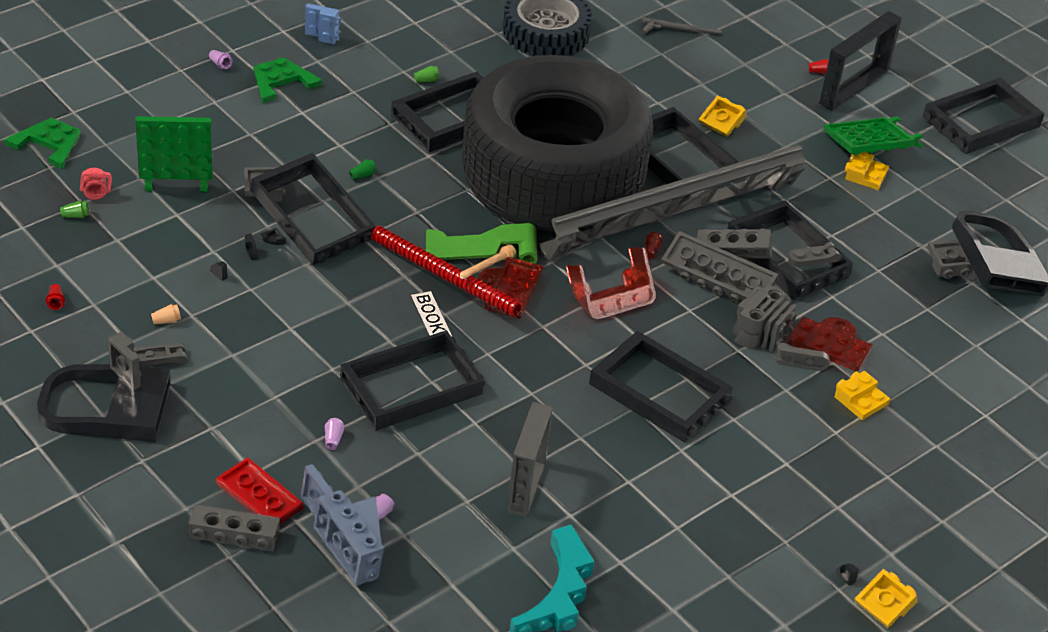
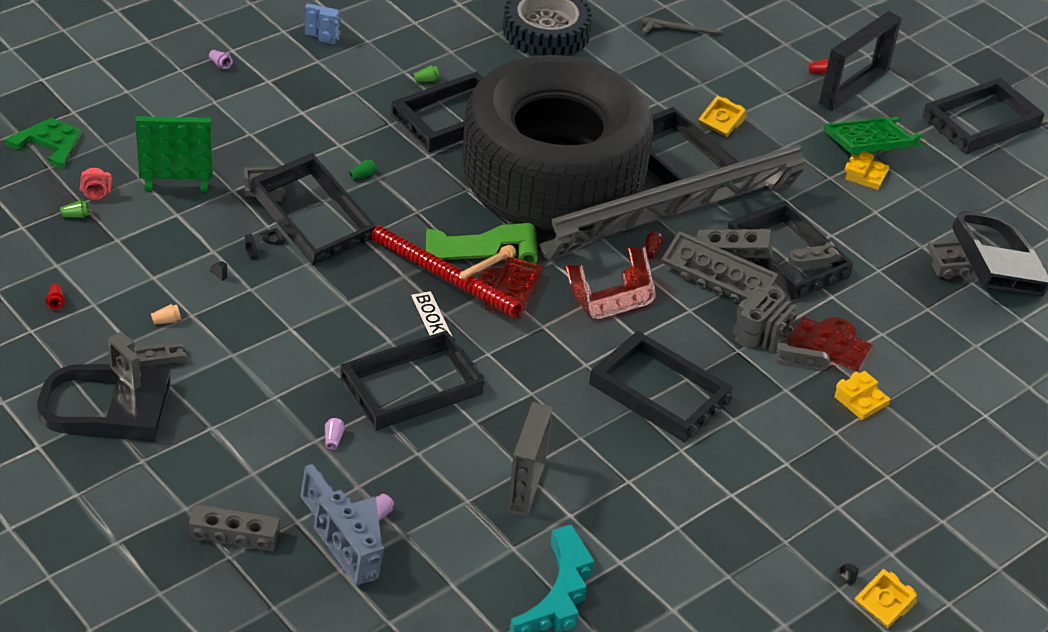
red tile [216,457,304,524] -> none
green wing [254,57,322,104] -> none

